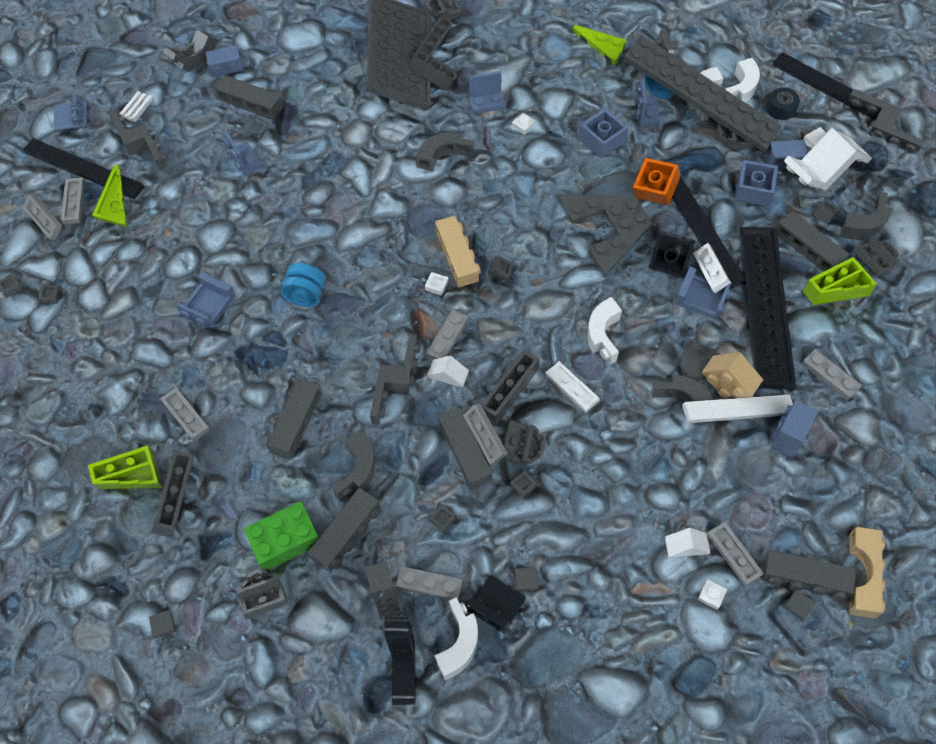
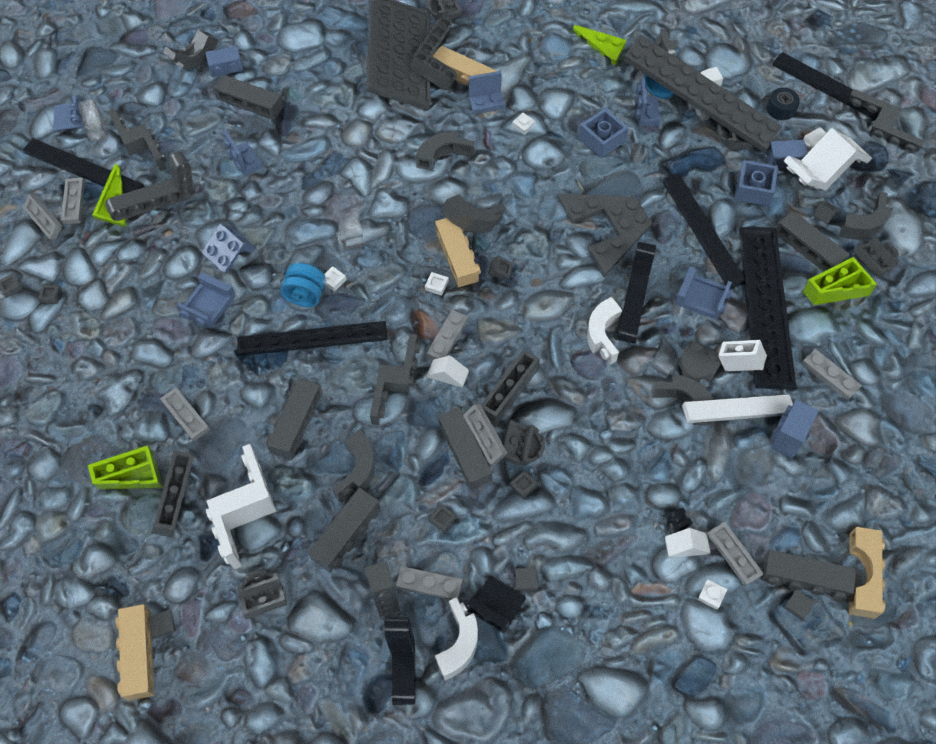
white tile [120,91,153,122] -> none
bright green brick [243,501,319,570] -> none
white tile [545,361,600,413] -> none
orange brick [633,158,681,206] -> none
black slope [649,231,696,278] -> none
white tile [693,243,731,293] -> none
tan brick [702,352,763,399] -> none
white arch [725,58,760,103] -> none
none -> clear slope [78,100,107,140]
none -> dark grey beam [105,151,194,221]
none -> tan brick [115,604,155,701]
none -> sand blue bracket [202,223,256,273]
none -> white bracket [206,444,276,569]
none -> black tile [237,321,388,356]
none -> white plate [324,266,347,292]
none -> clear slope [336,208,365,250]
none -> tan brick [433,46,496,86]
none -> dark grey arch [441,194,506,233]
none -> black beam [617,242,657,344]
none -> black wheel [666,508,693,533]
none -> white brick [719,340,767,371]

